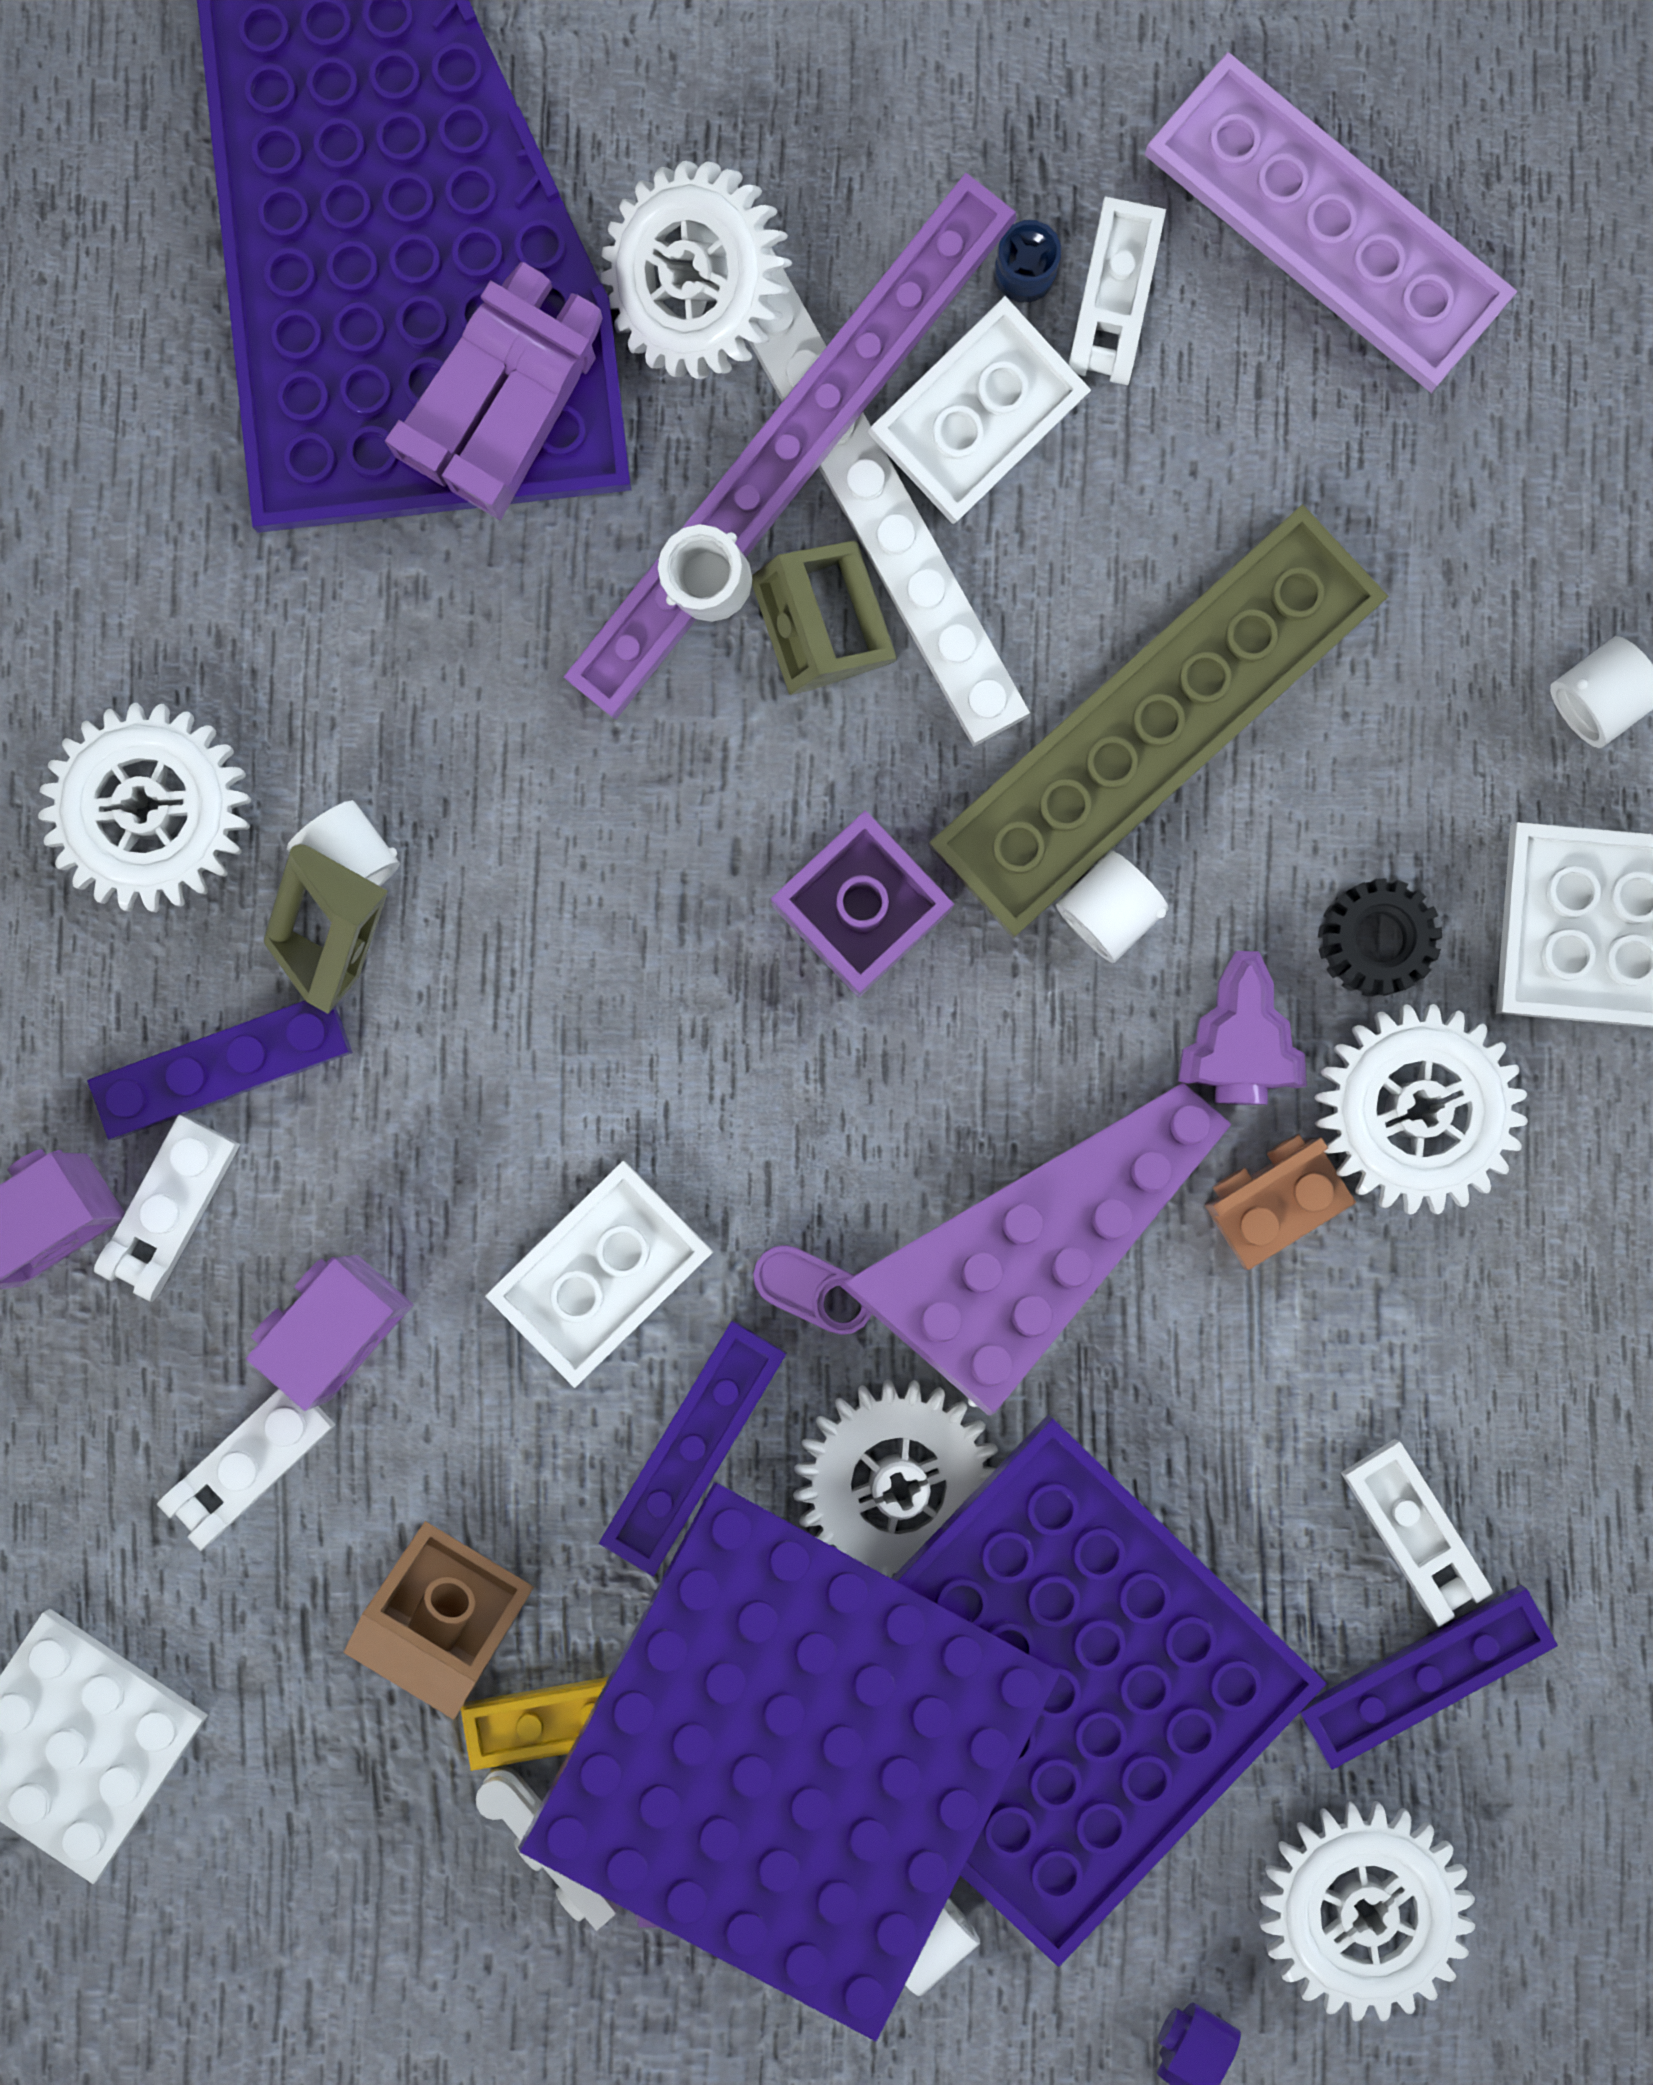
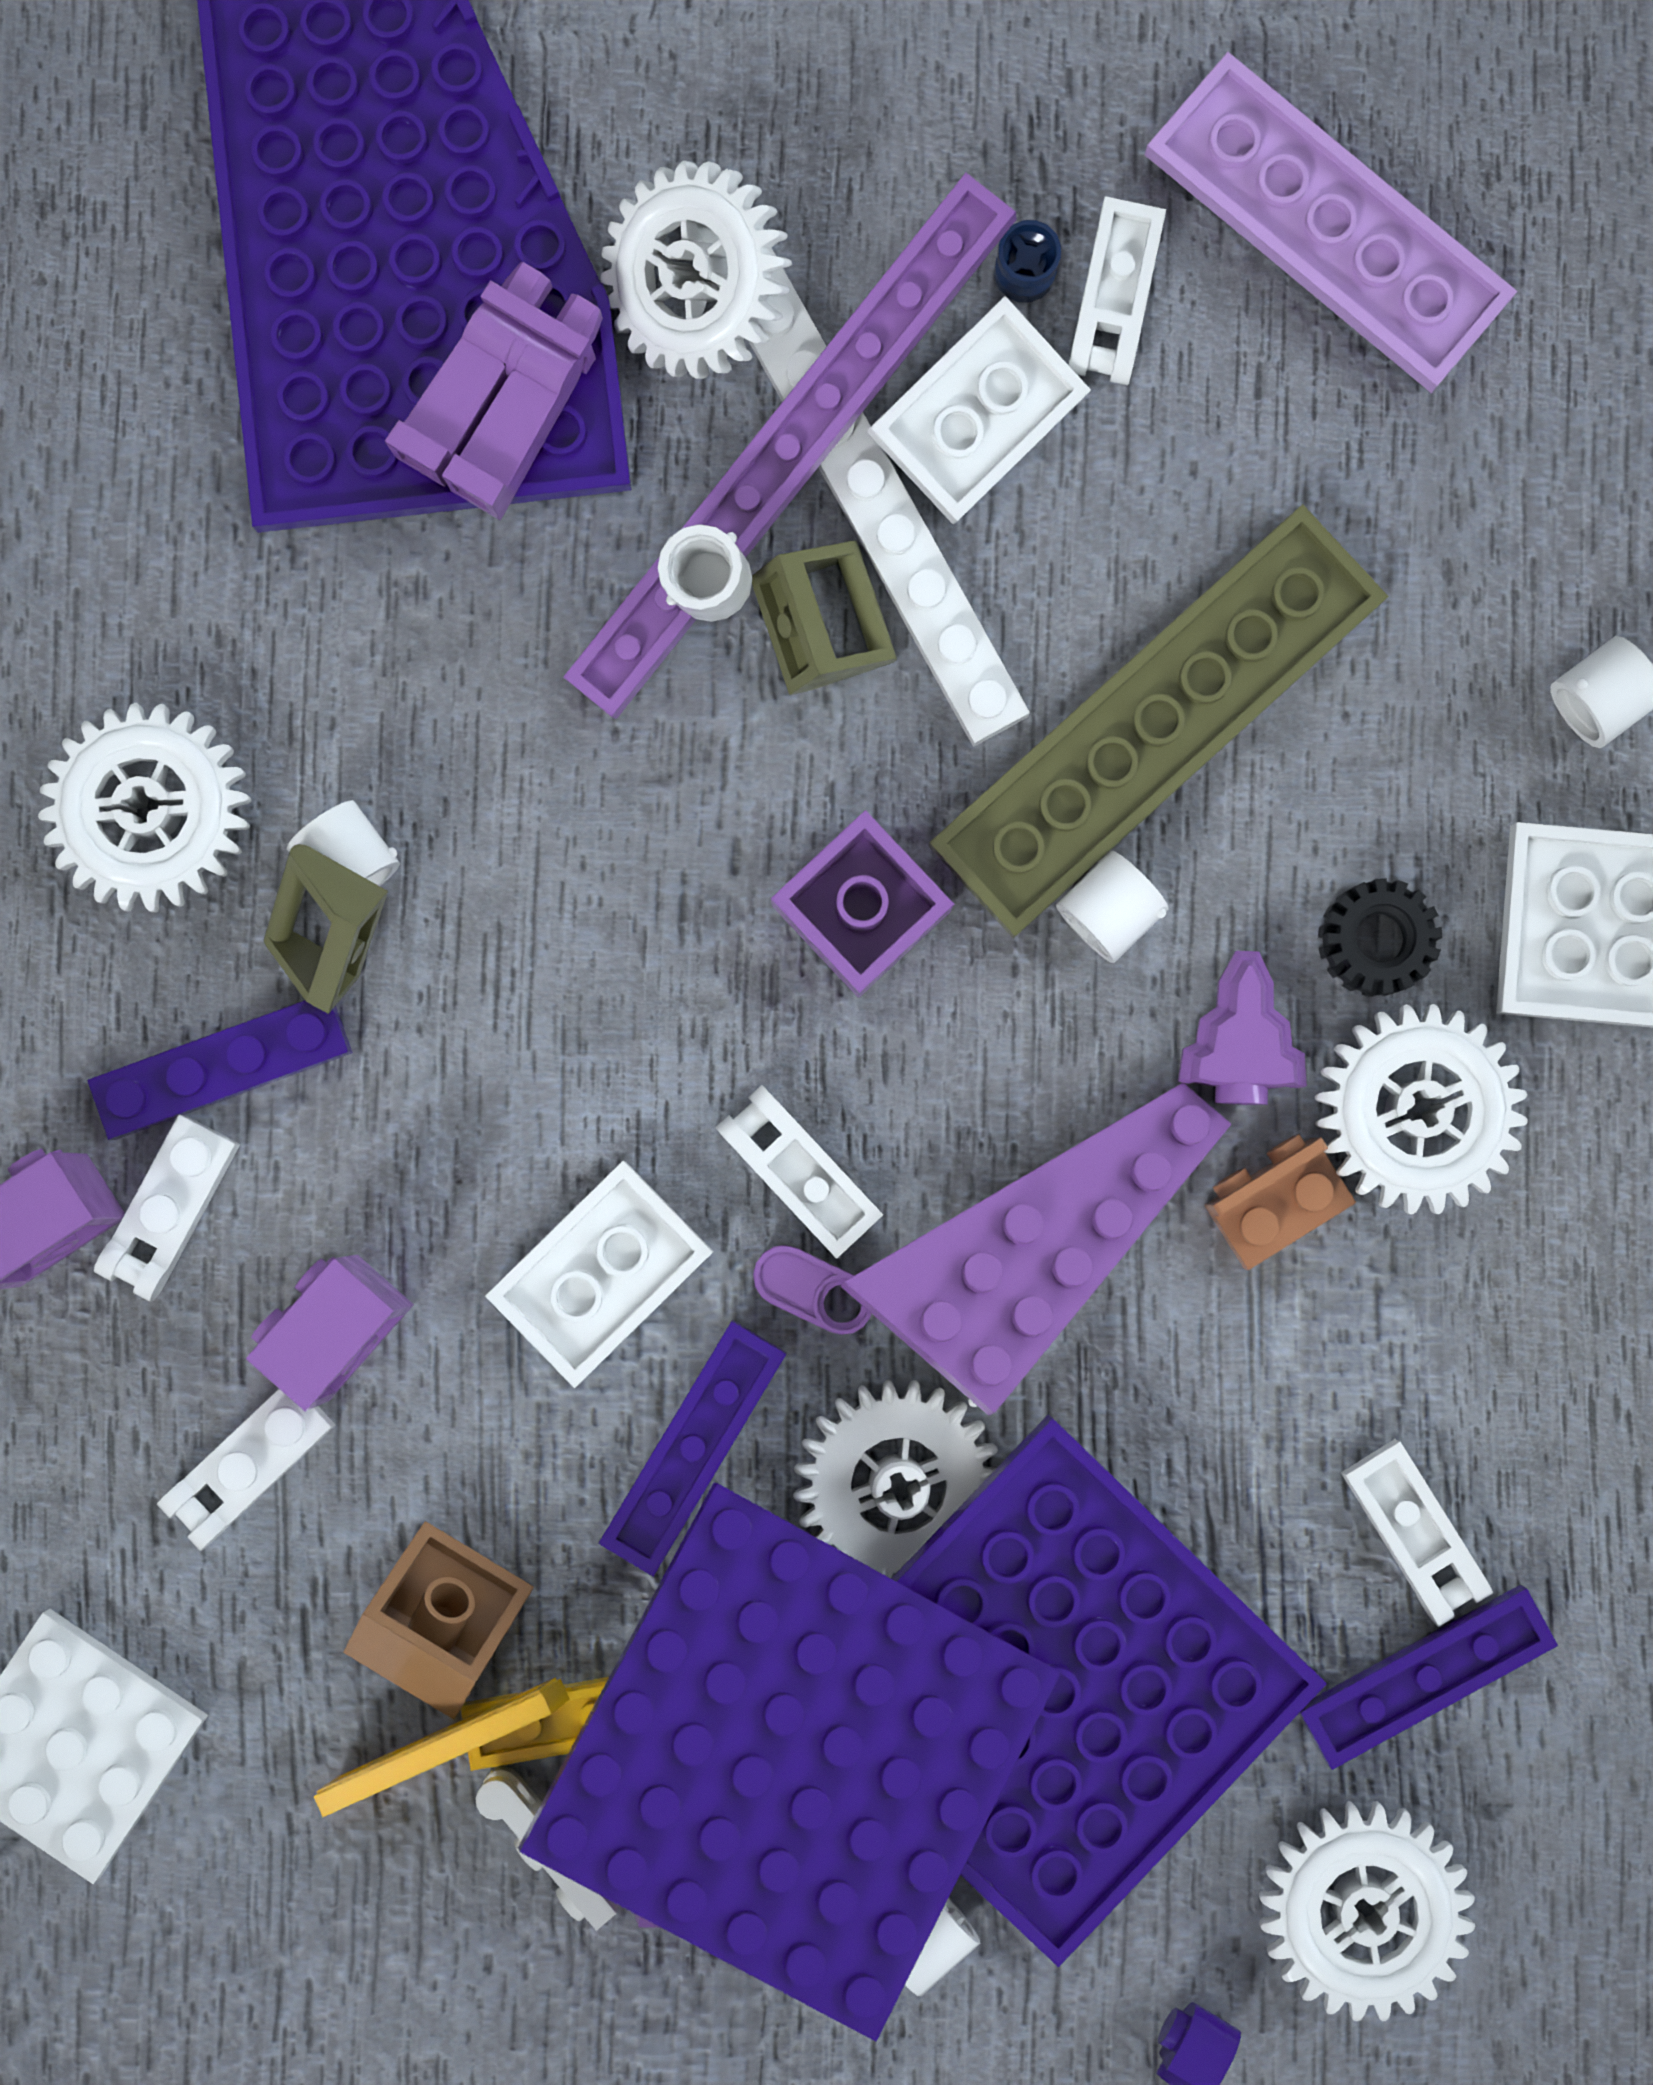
none -> yellow tile [313,1677,570,1817]
none -> white plate [715,1084,883,1259]

